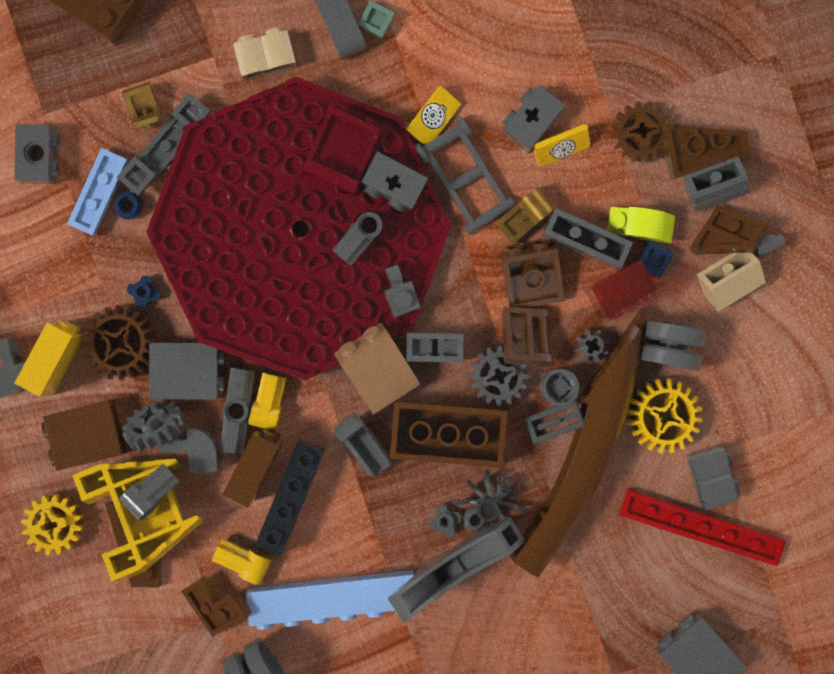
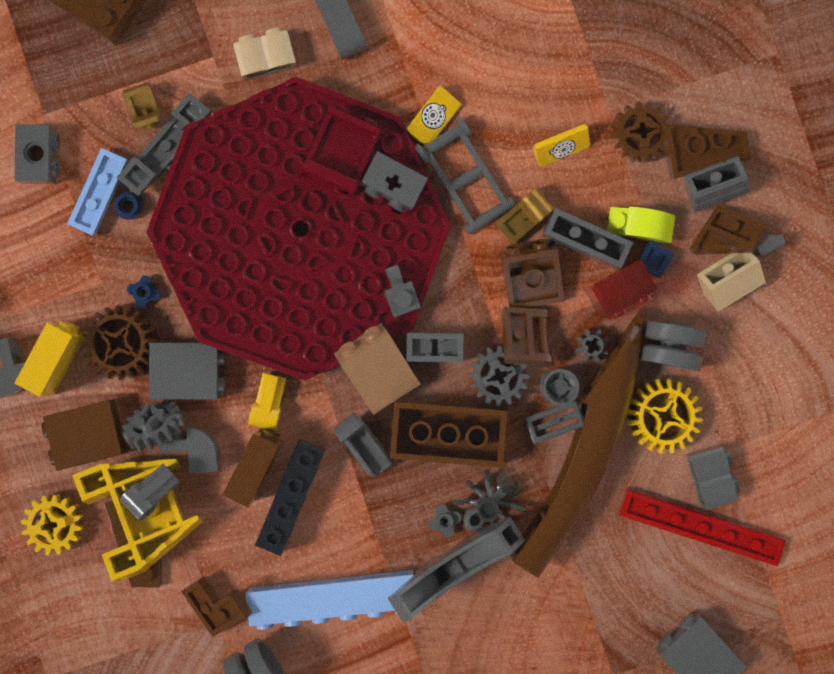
yellow piece [212,538,272,585] -> none
dark grey piece [220,368,255,454] -> none
dark grey piece [332,212,382,266] -> none
sand green plate [358,0,395,40] -> none
dark grey brick [502,85,565,153] -> none

